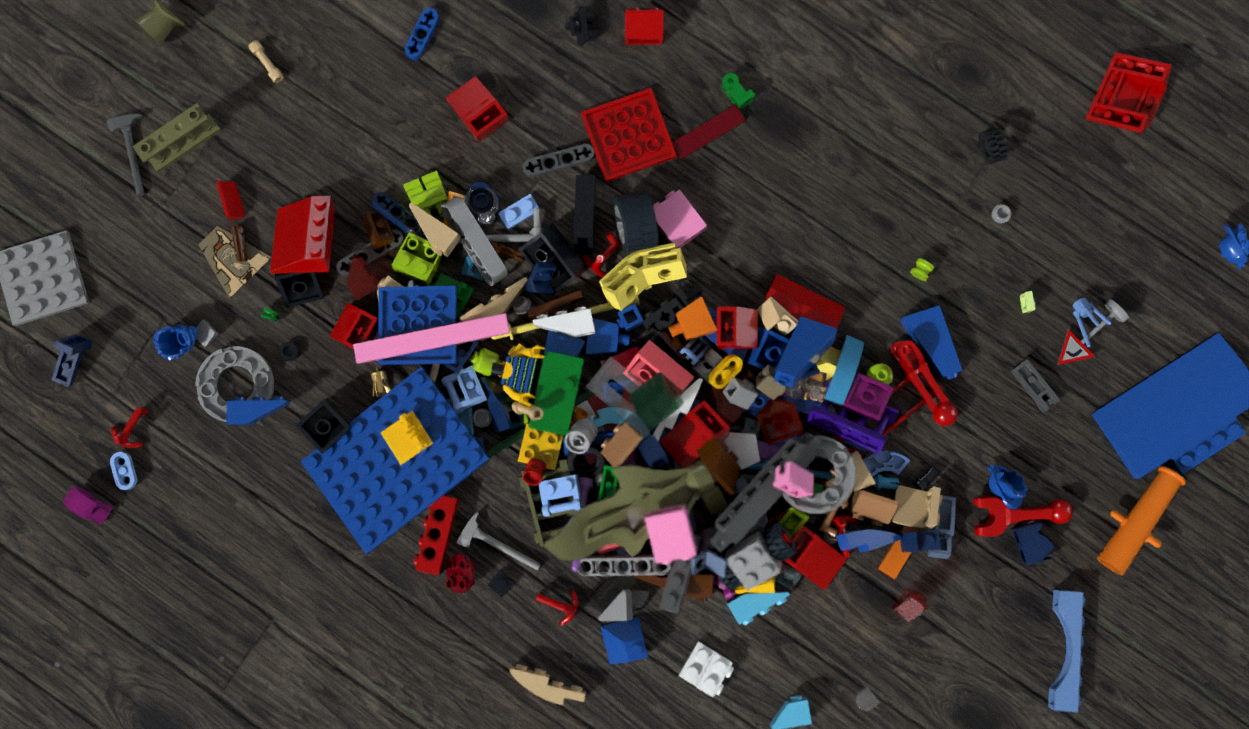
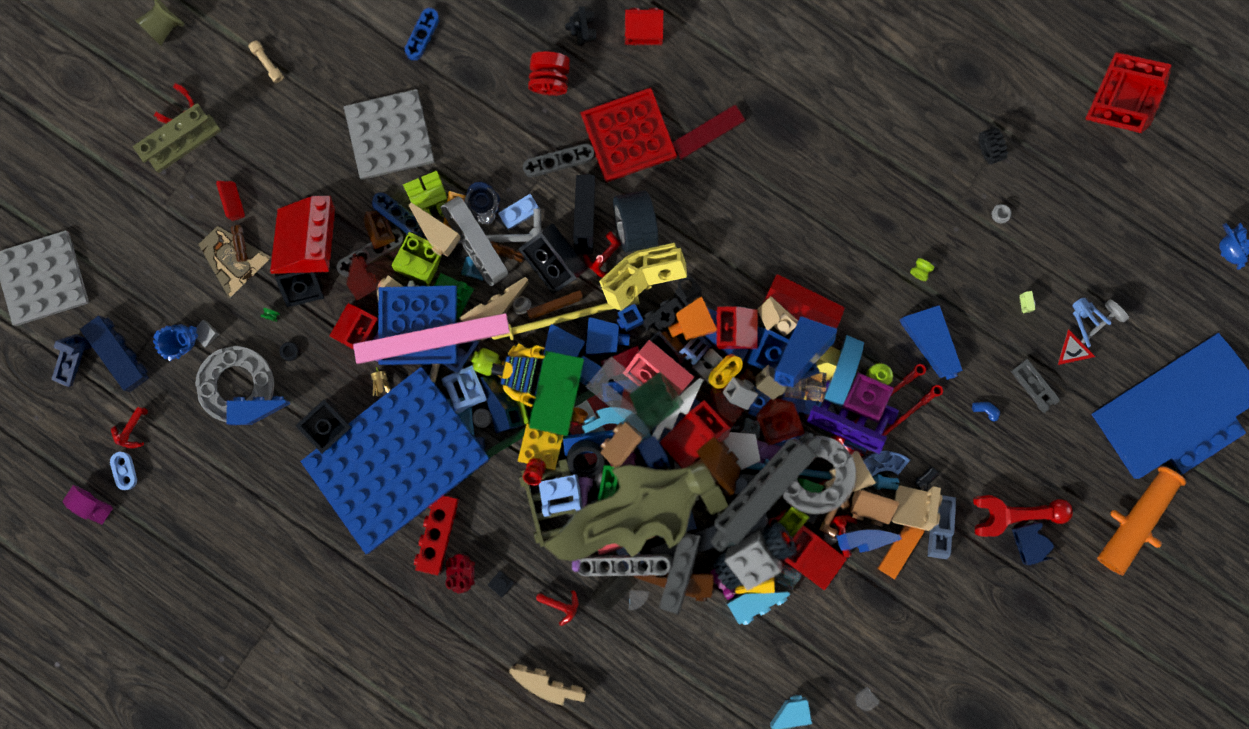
dark grey piece [107,114,144,196] -> none
yellow hinge [380,411,433,465] -> none
red slope [445,76,509,142] -> none
light grey piece [456,512,541,571] -> none
tan bar [512,401,543,420] -> none
dark blue slope [524,262,556,293] -> none
white slope [533,307,595,338] -> none
light grey wheel [565,418,598,454] -> none
light grey slope [598,589,633,621] -> none
blue slope [601,616,648,664] -> none
bright pink brick [645,504,697,564] -> none
bright pink brick [653,189,707,248] -> none
white plate [679,641,734,697] -> none
sand blue bracket [691,549,727,577] -> none
green leg [722,73,755,111] -> none
bright pink hinge [773,462,814,498] -> none
red piece [890,341,958,426] -> none
clear red slope [891,591,929,623] -> none
dark blue slope [899,529,941,552] -> none
blue hair [987,465,1028,509] -> none
medium blue arch [1048,590,1085,712] -> none
none -> dark blue brick [80,315,149,392]
none -> red piece [153,83,194,124]
none -> light grey plate [344,89,435,180]
none -> red wheel [528,51,570,95]
none -> blue brick [580,356,604,386]
none -> blue arm [972,402,1000,421]

